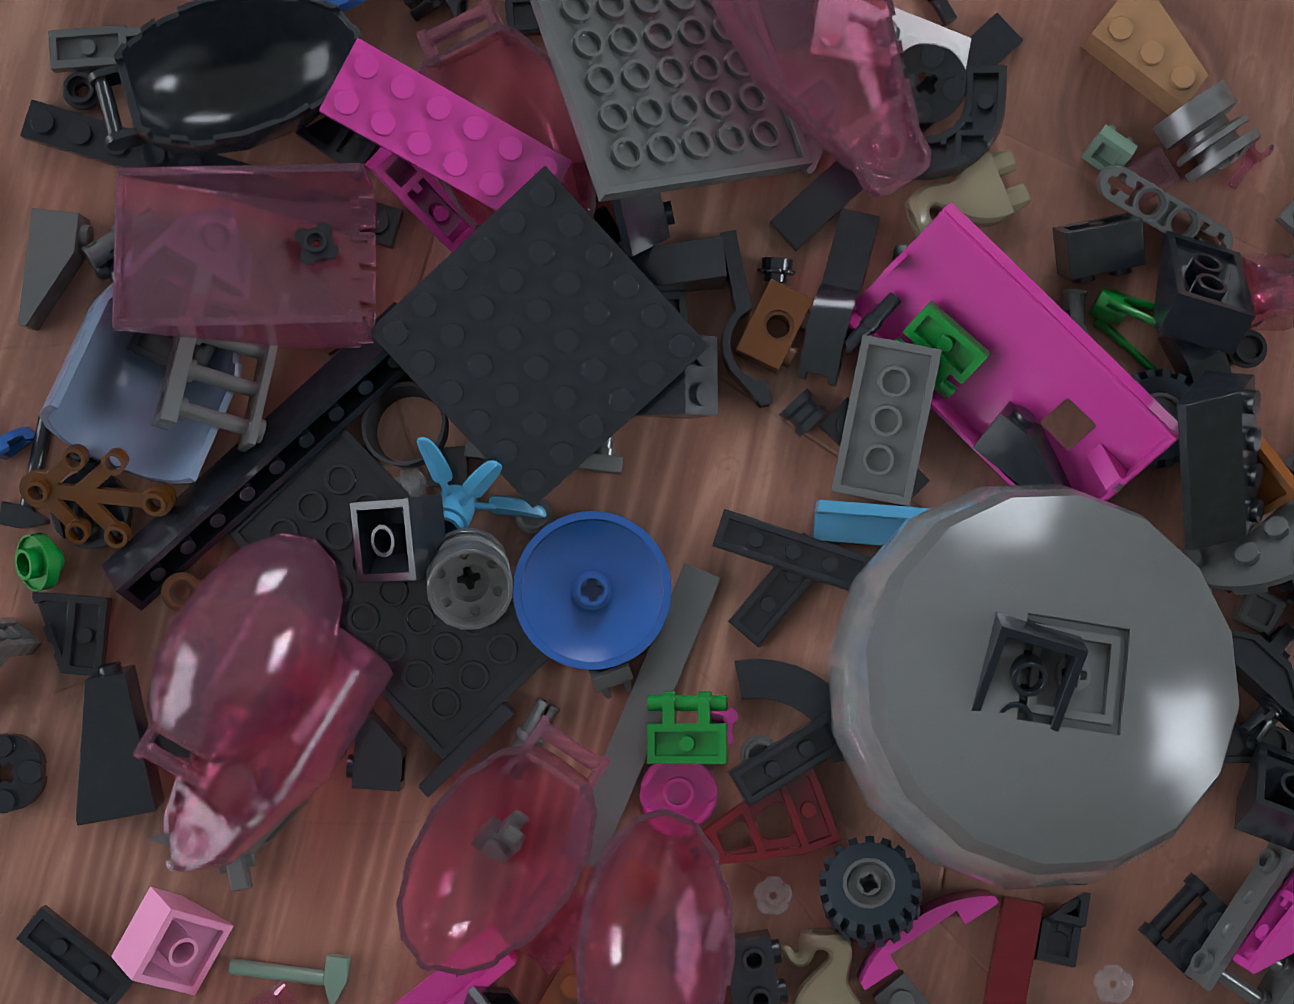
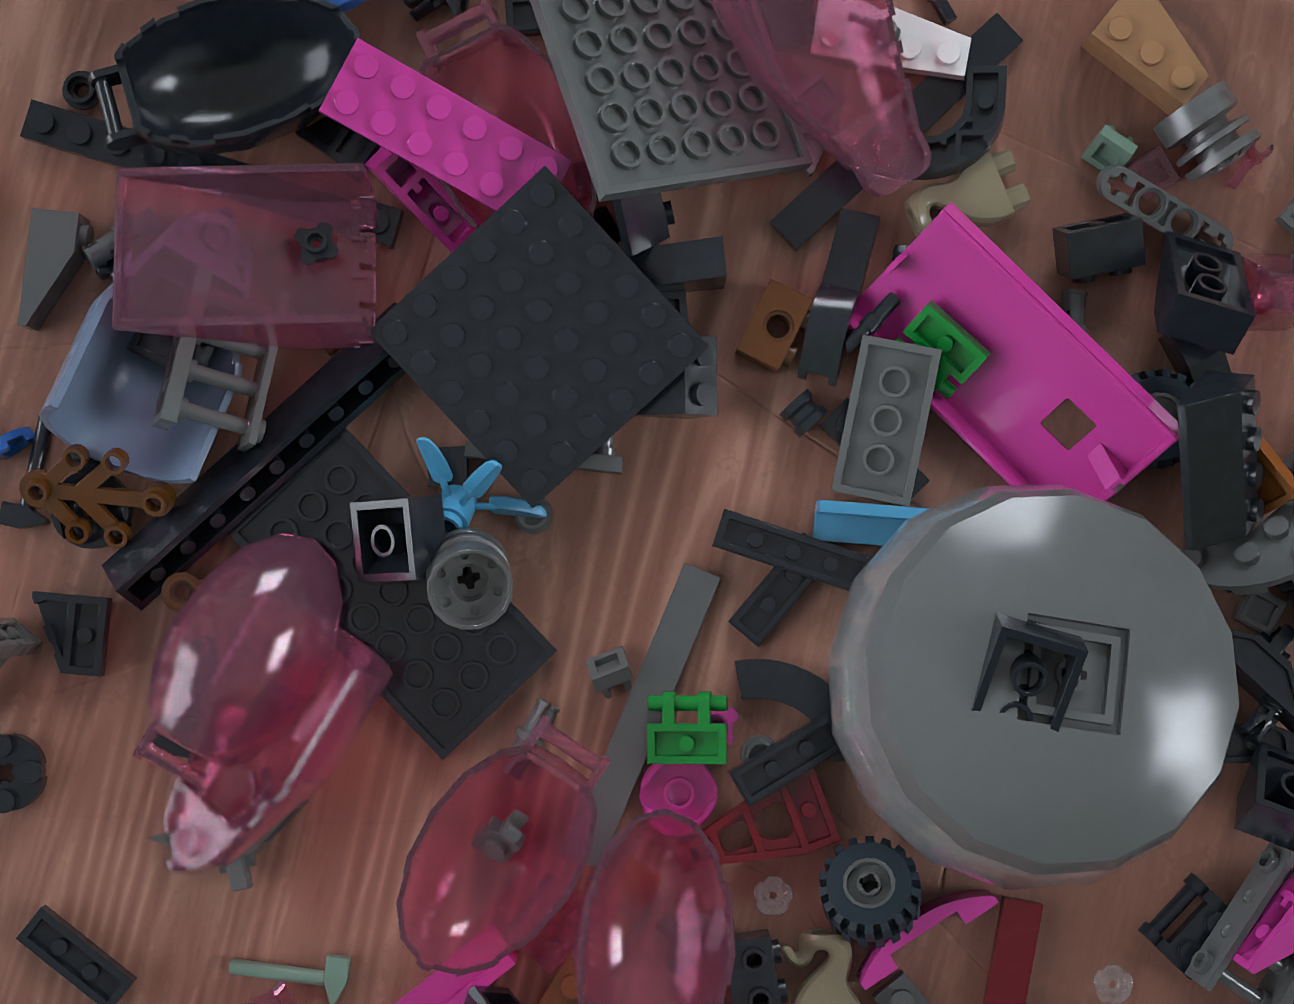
green plate [14,533,65,592] -> none
dark grey hinge [48,25,141,73] -> none
black slope [76,661,165,826] -> none
bright pink slope [111,886,233,995] -> none
black slope [346,706,407,792] -> none
black tyre [362,382,449,468] -> none
clear plate [394,468,429,497] -> none
black tile [419,702,517,797] -> none
blue dish [513,511,672,670] -> none
black piece [720,230,771,408] -> none
black plate [757,257,795,283] -> none
black plate [888,43,967,124] -> none
black slope [973,401,1072,490] -> none
black slope [1034,892,1091,968] -> none
green plant [1089,287,1157,370] -> none
black plate [1227,329,1267,368] -> none

